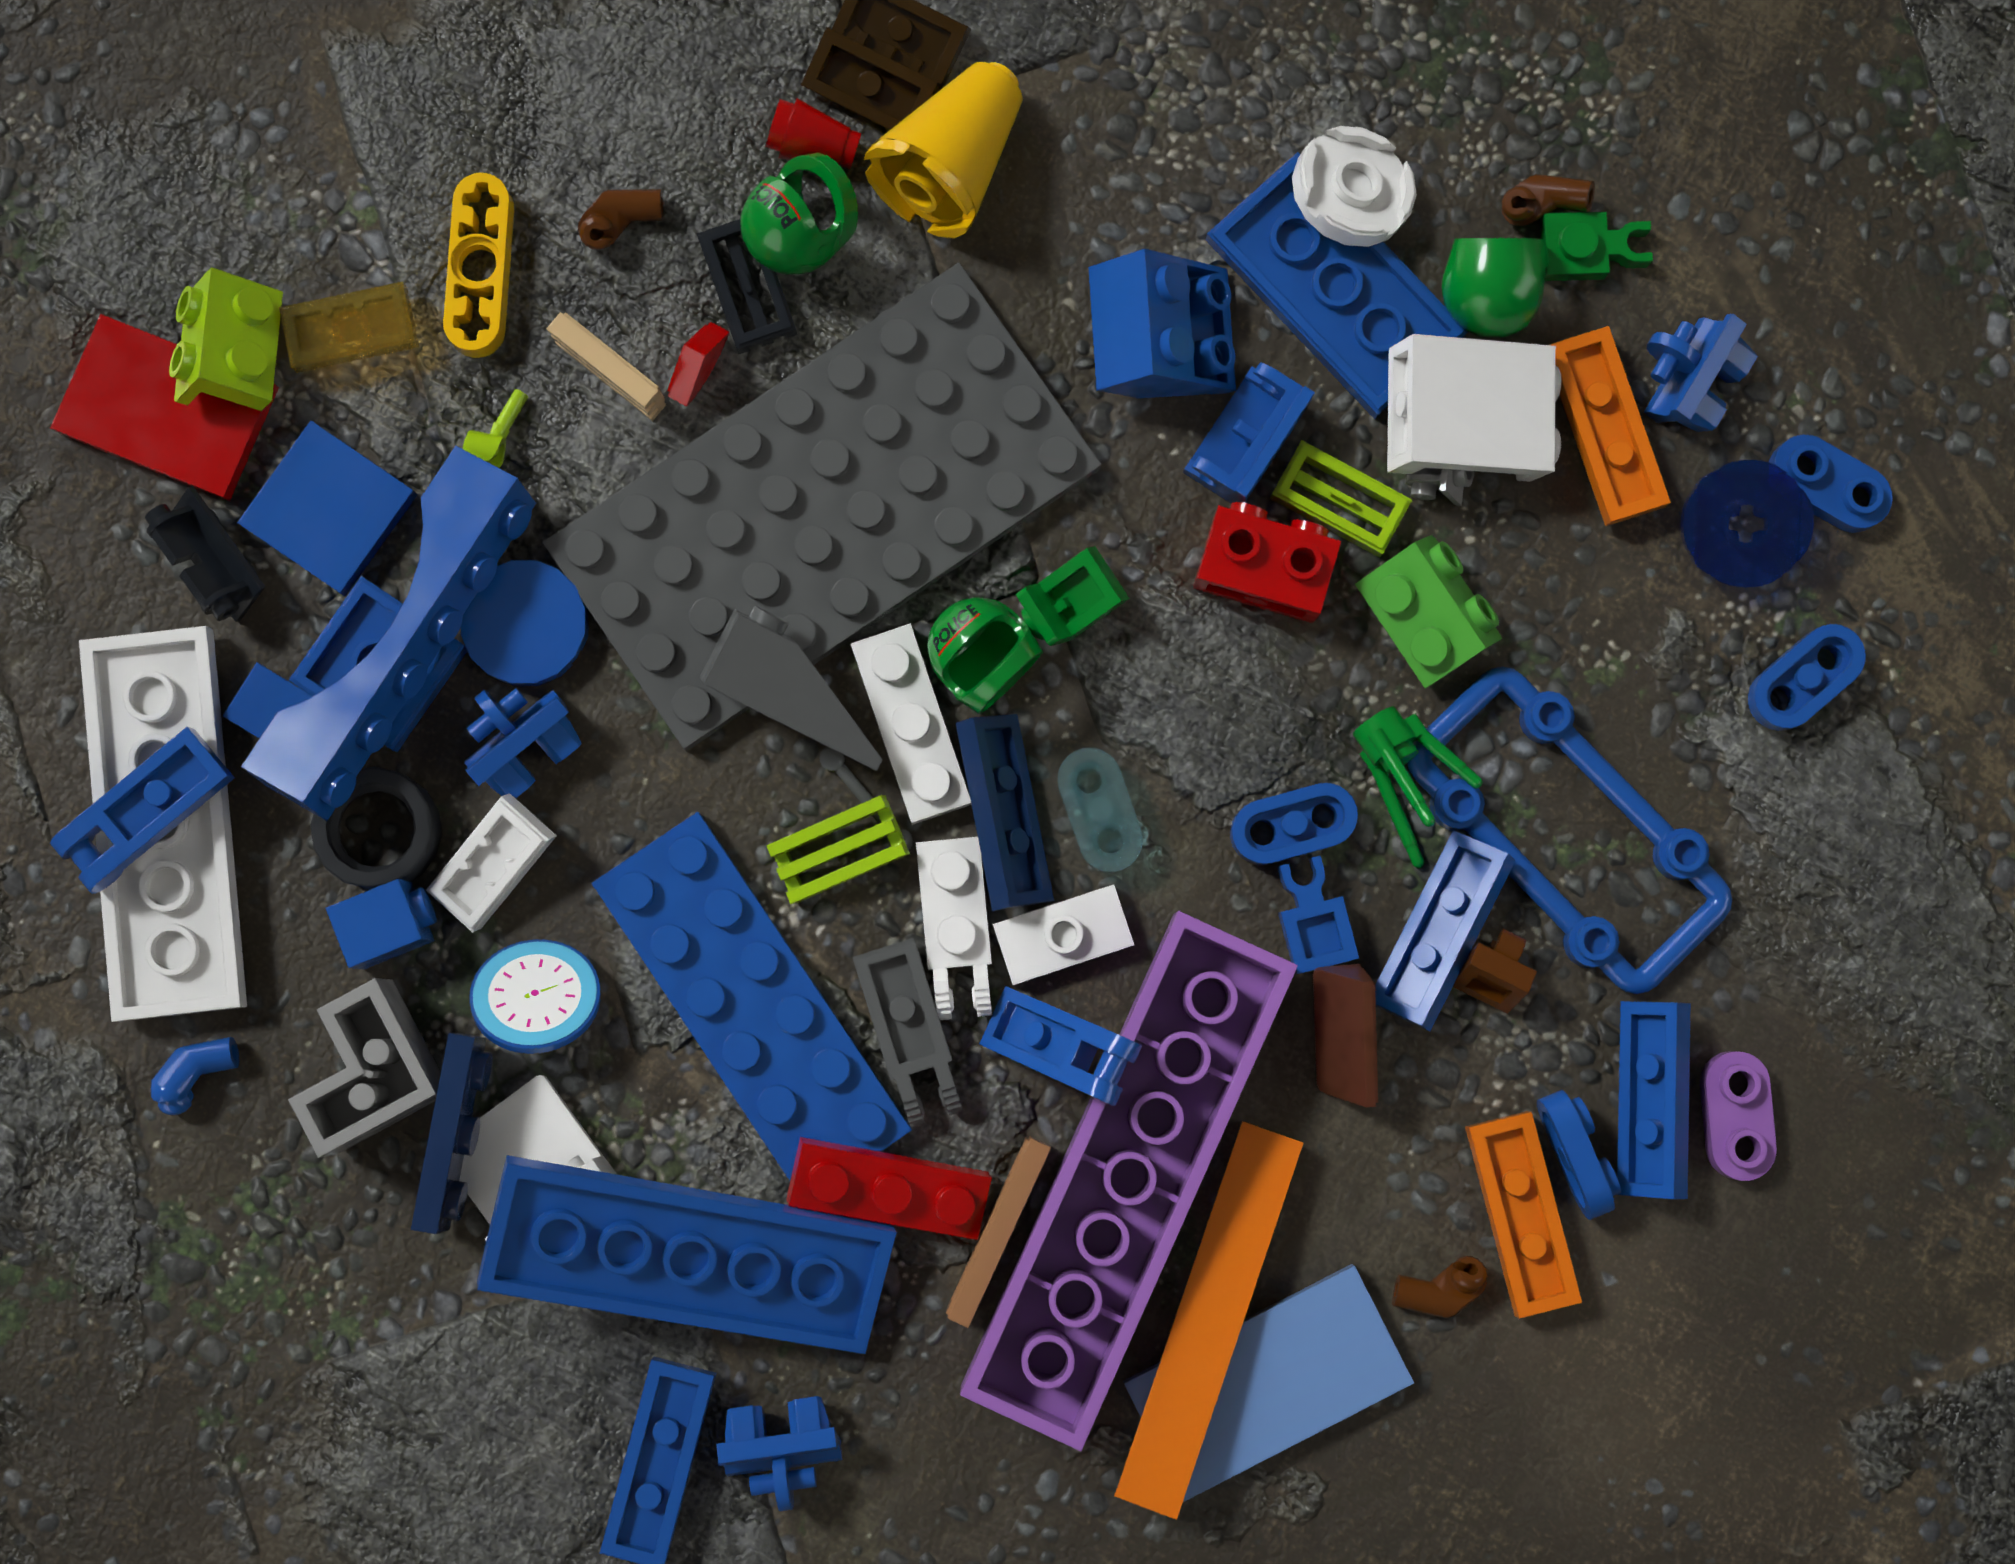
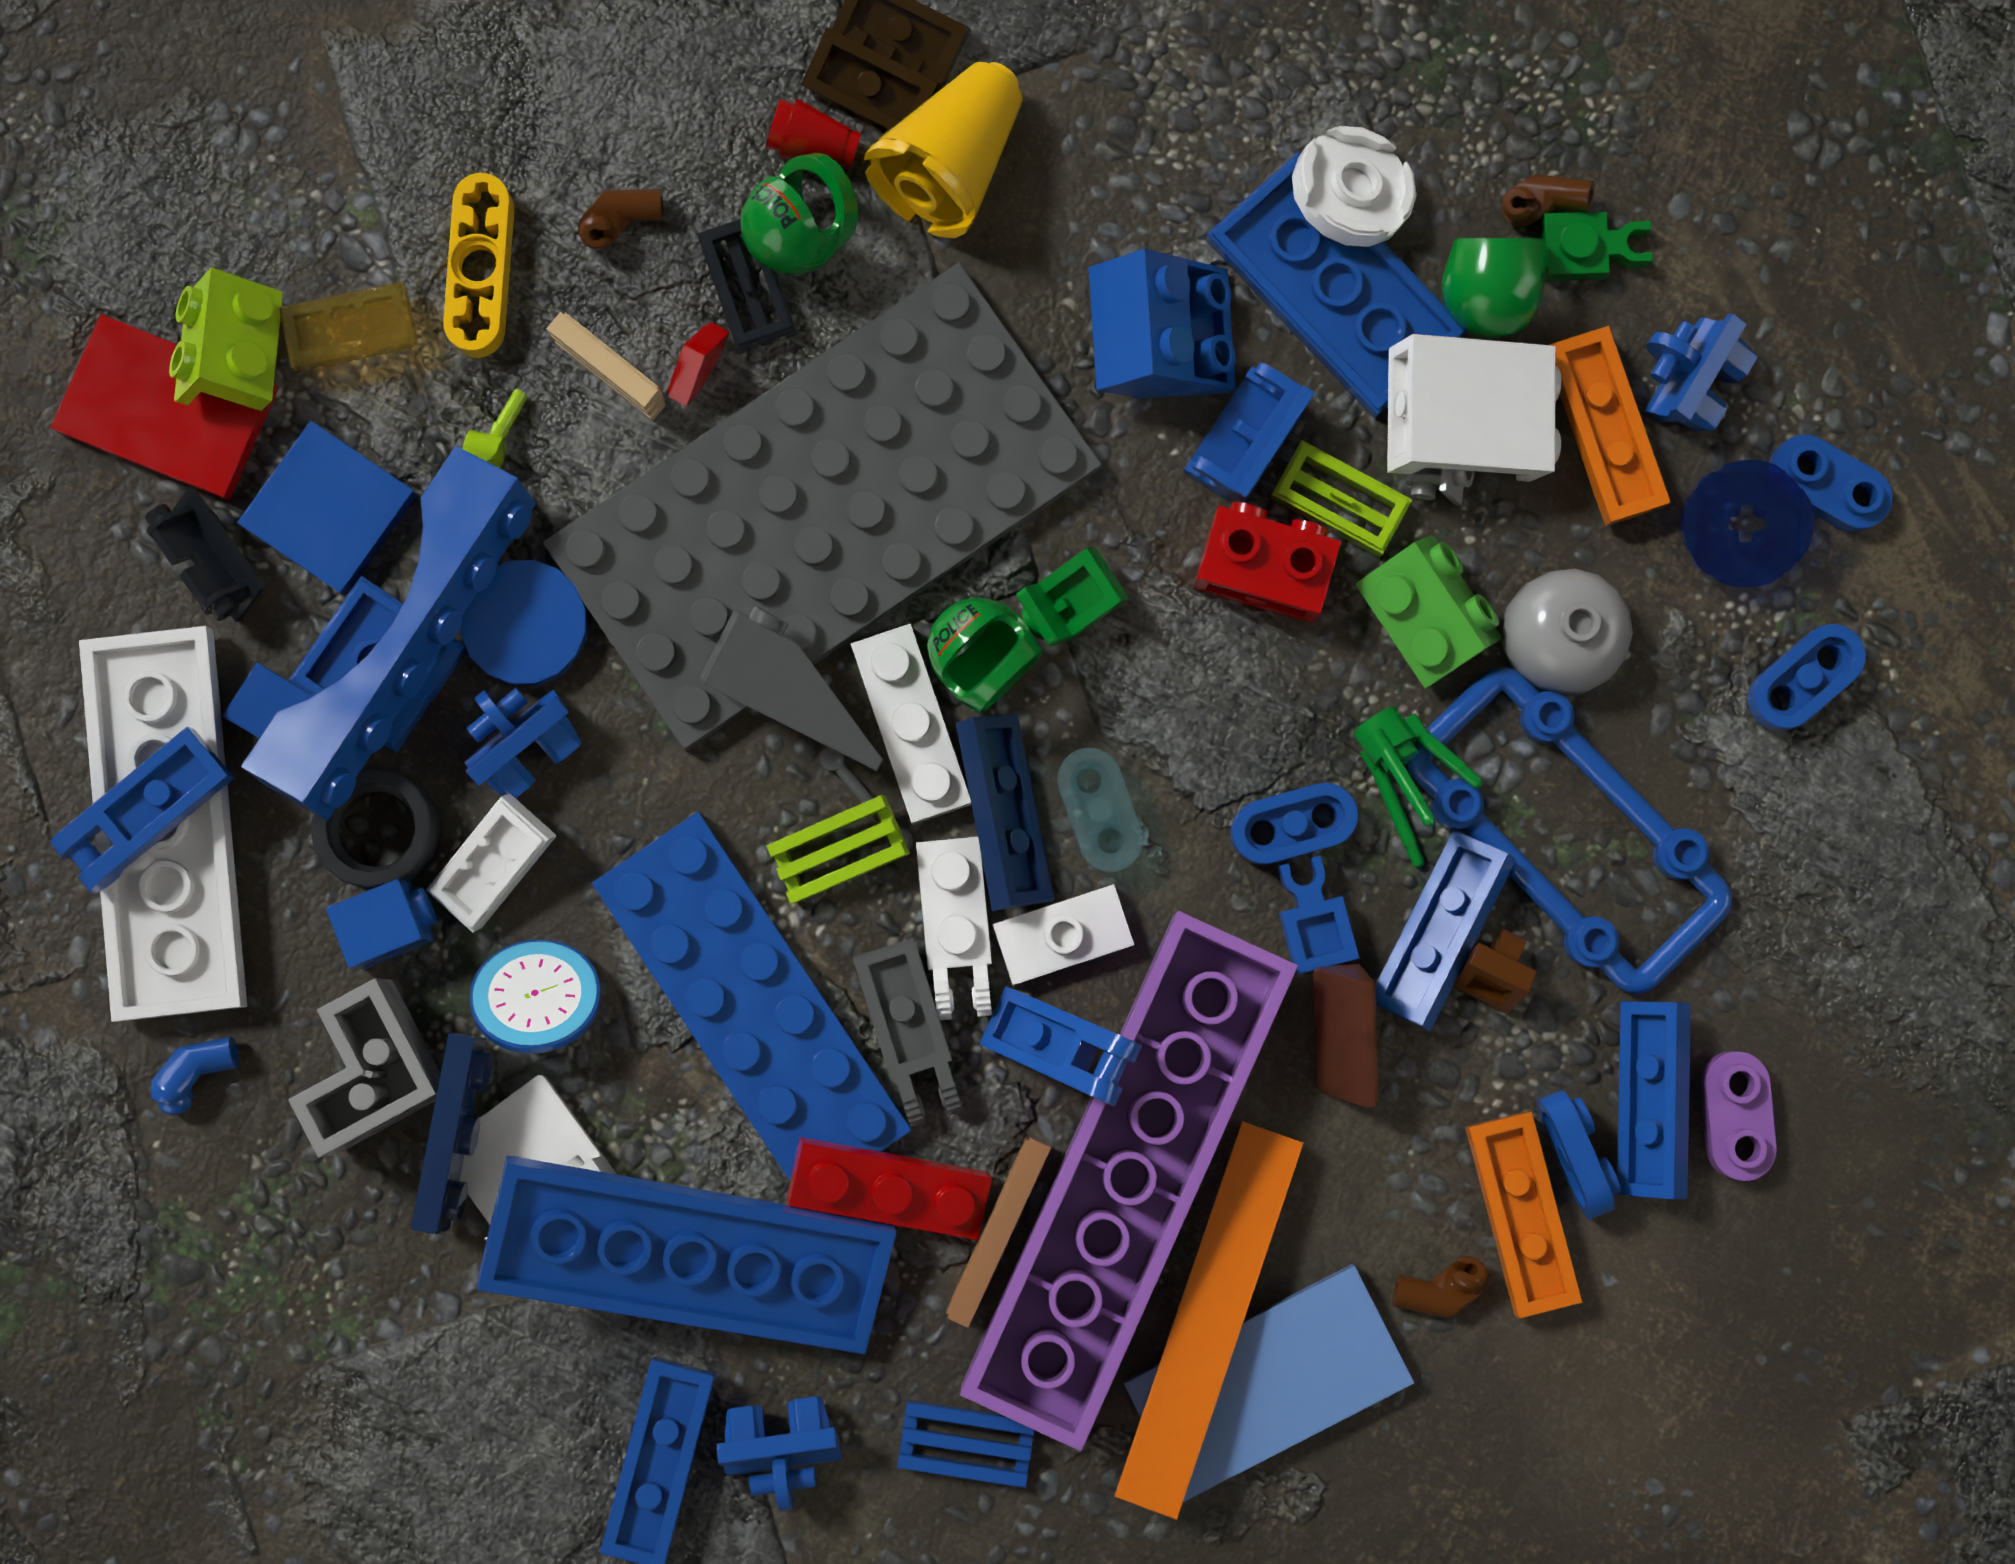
none -> blue tile [897,1399,1034,1488]
none -> light grey cylinder [1502,568,1633,696]

